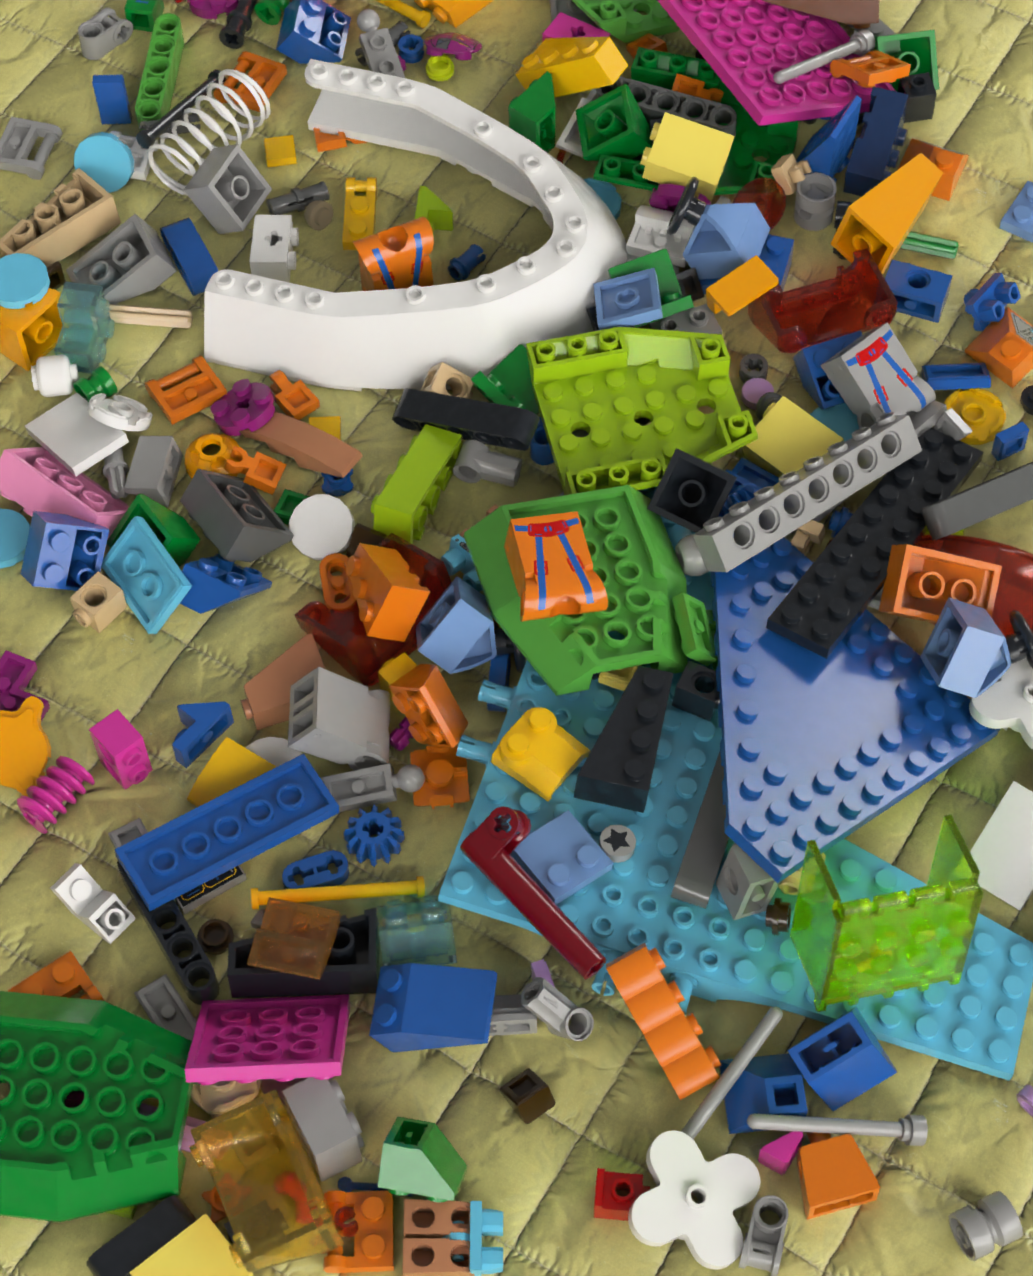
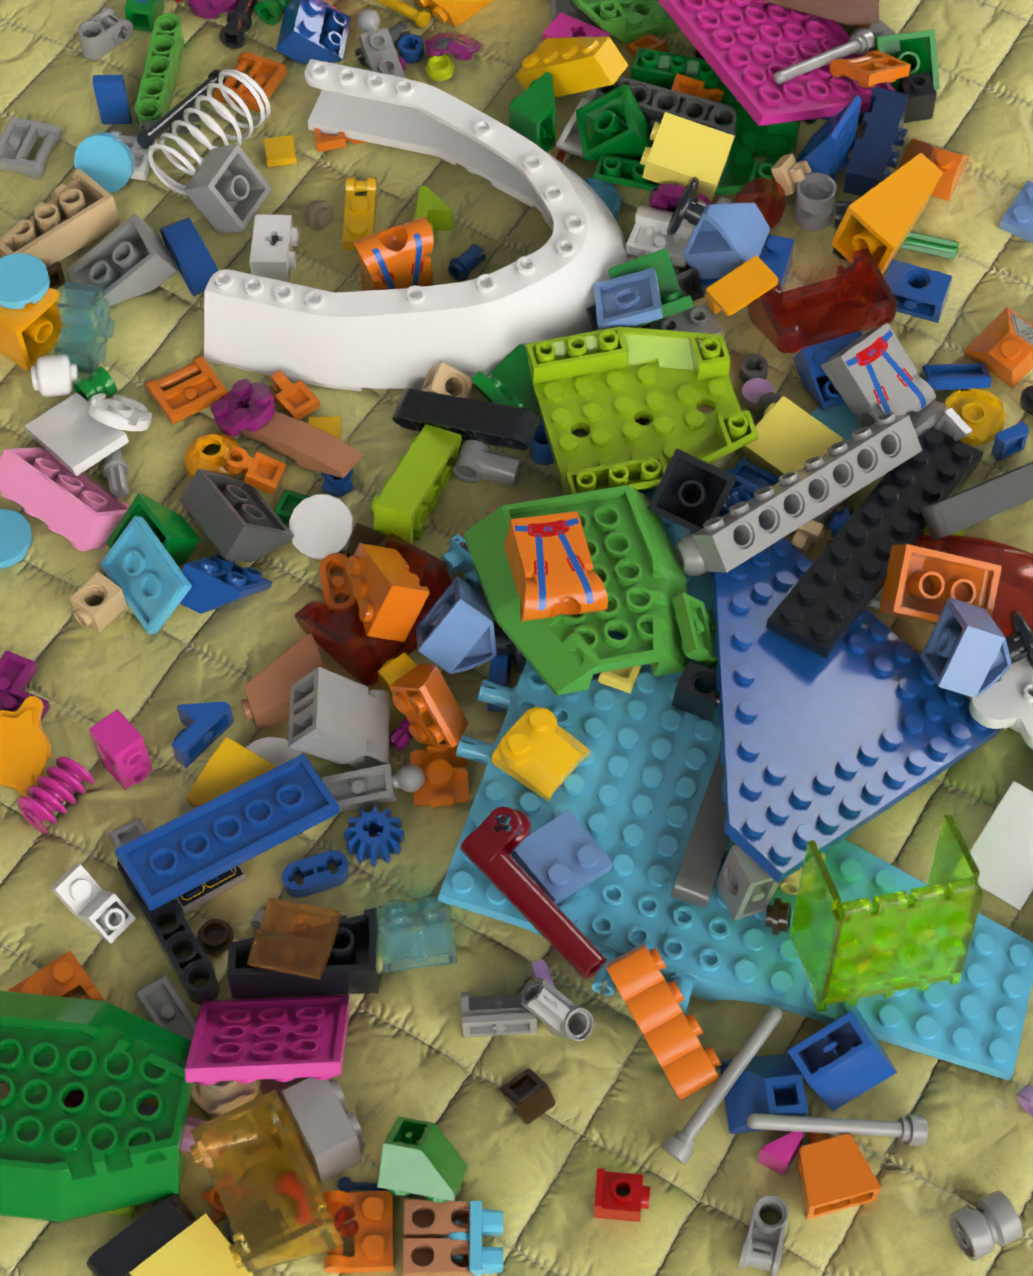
blue slope [21,511,109,591] -> none
tan axle [101,304,193,329] -> none
light grey hinge [124,436,183,507] -> none
yellow bar [251,876,425,910] -> none
dark grey pin [266,181,330,215] -> none
blue slope [369,963,498,1053] -> none
black wedge [573,666,673,813] -> none
light grey tile [599,825,636,863] -> none
white plant [628,1131,760,1270] -> none
blue hips [964,273,1021,331] -> none

